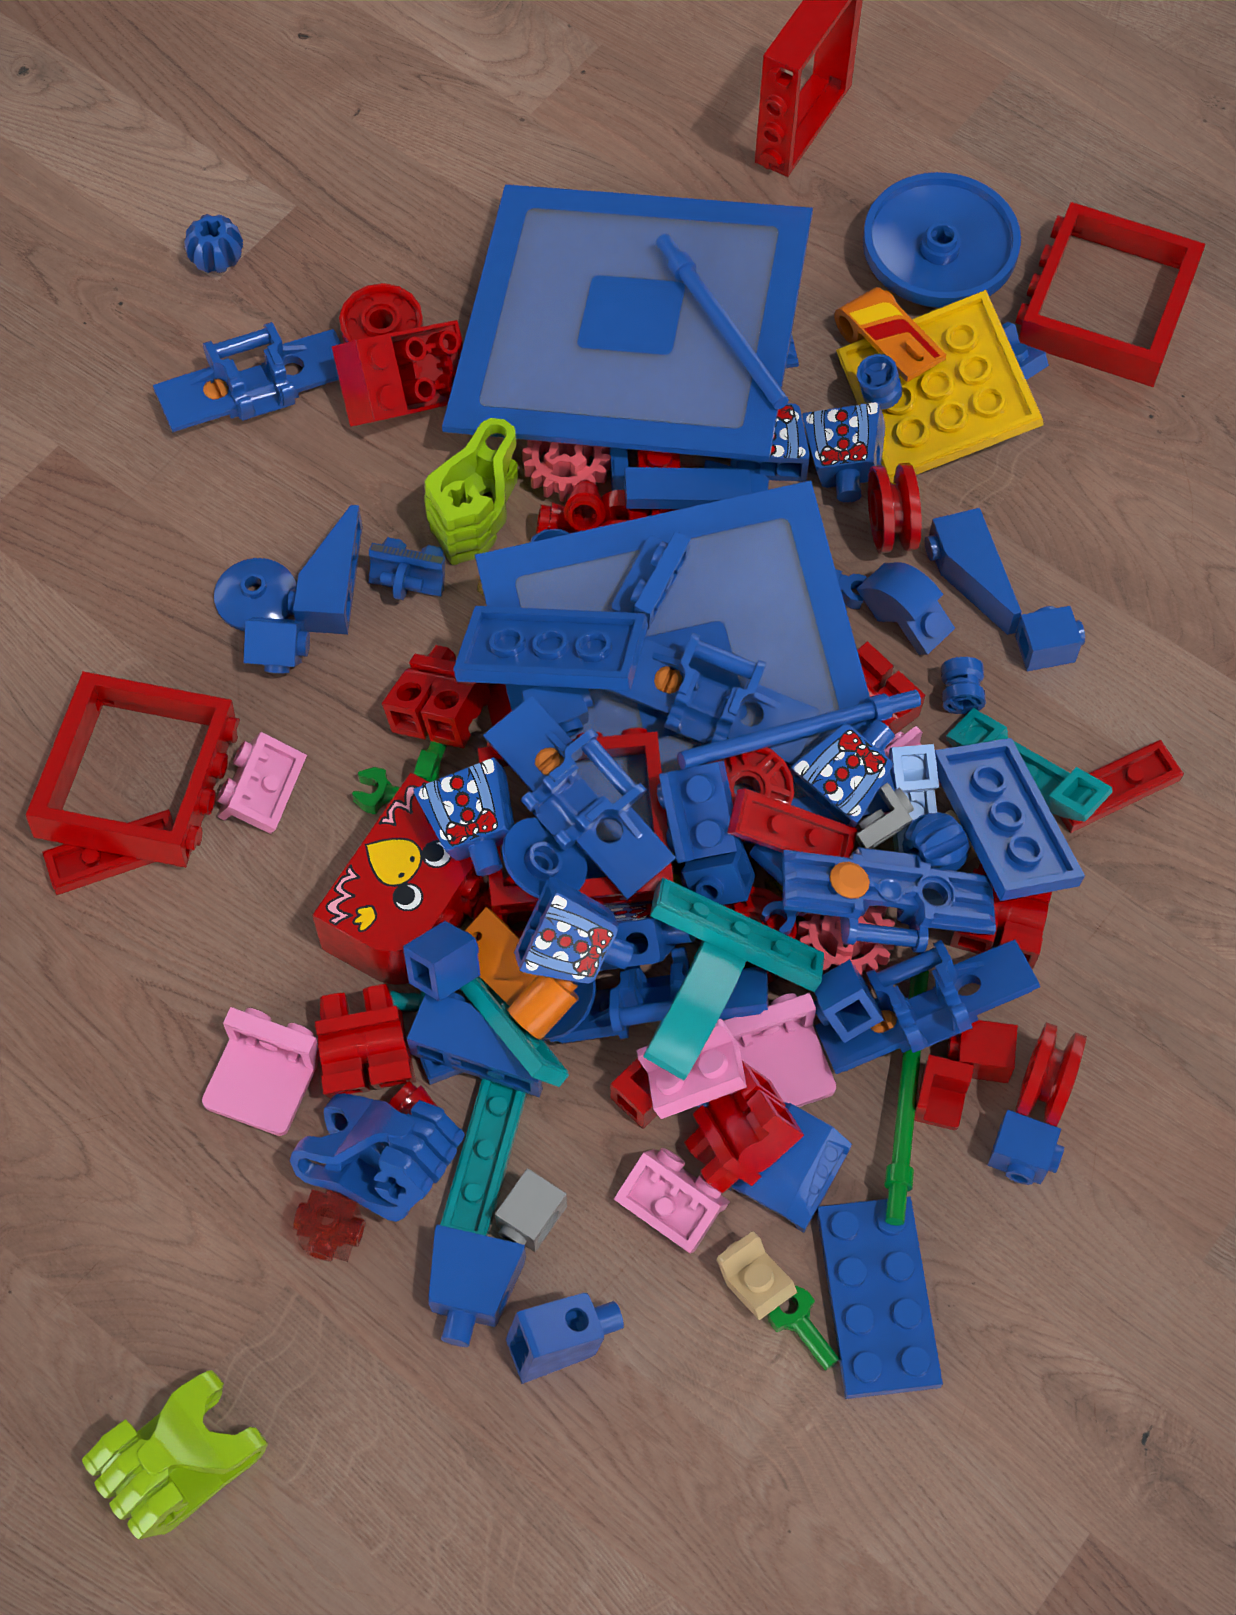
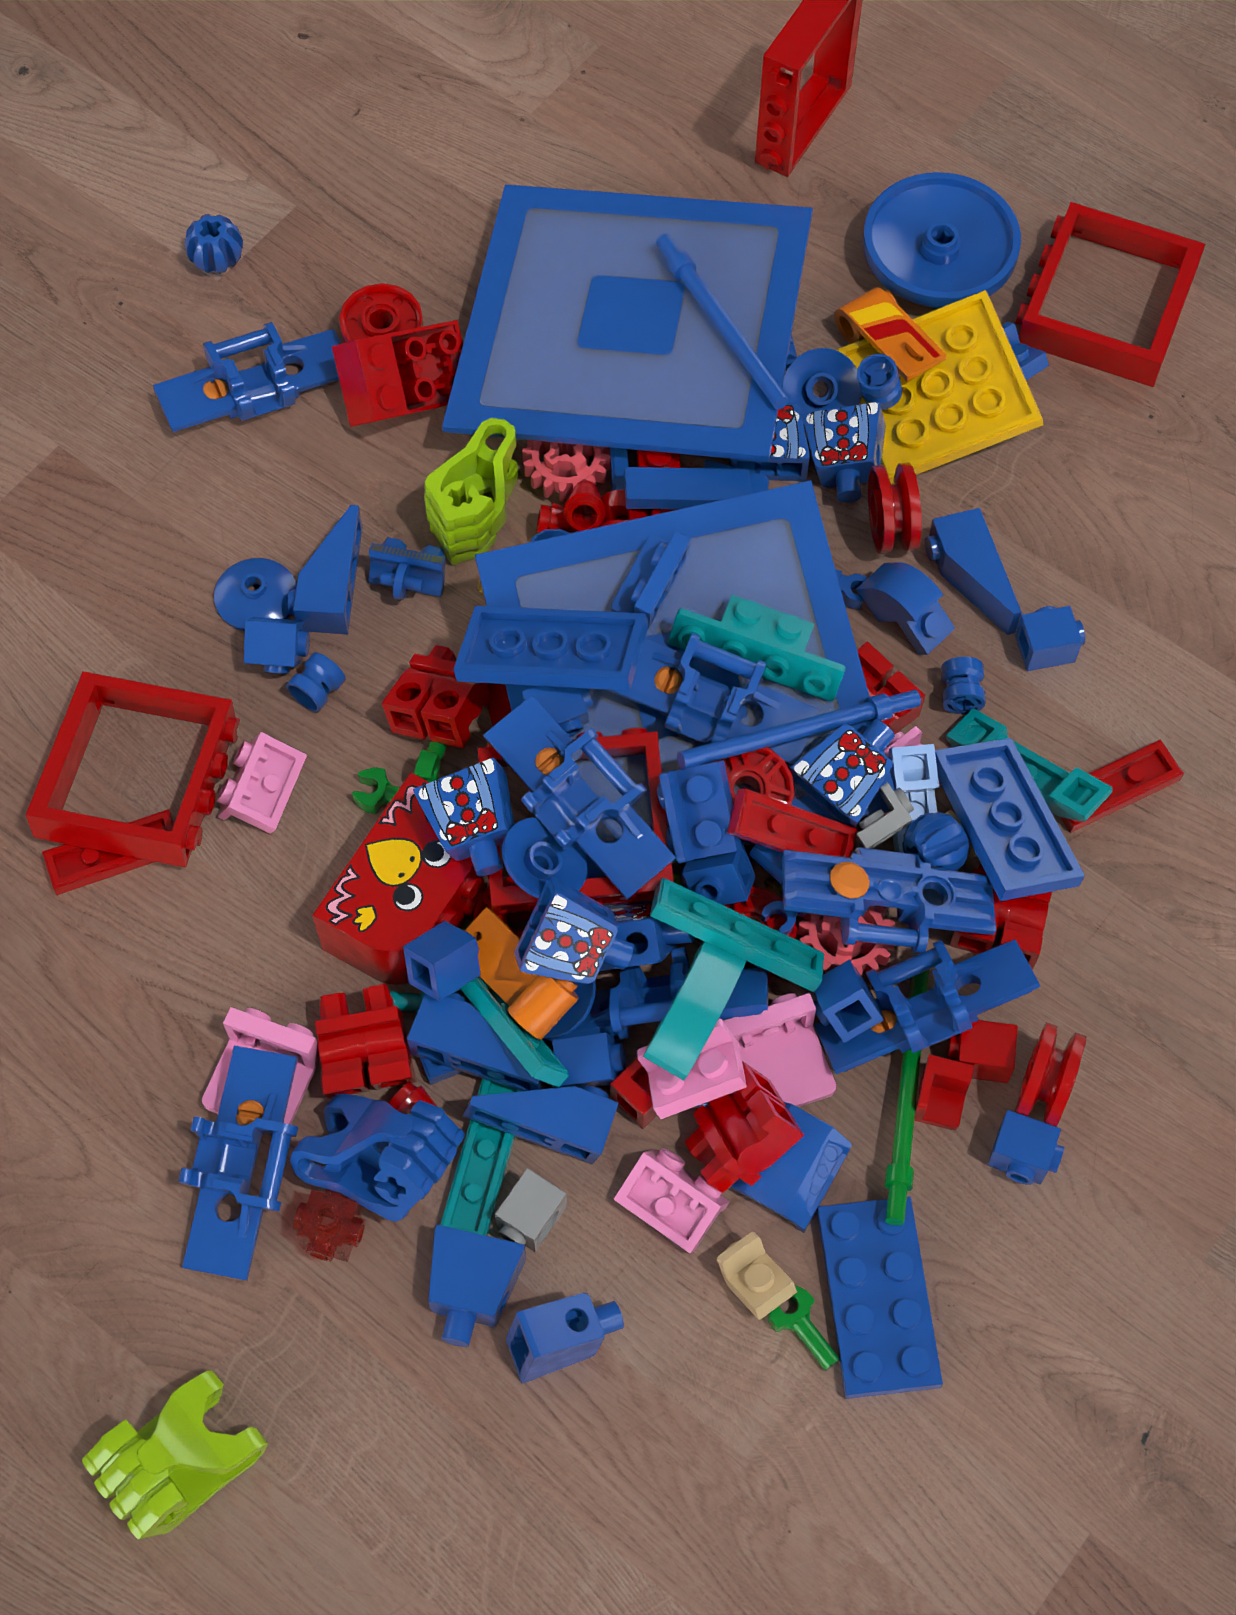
none -> blue piece [178,1045,298,1281]
none -> blue wheel [286,652,346,712]
none -> blue slope [462,1086,619,1164]
none -> blue brick [552,1033,626,1089]
none -> teal bracket [668,595,846,701]
none -> blue dish [782,348,862,425]

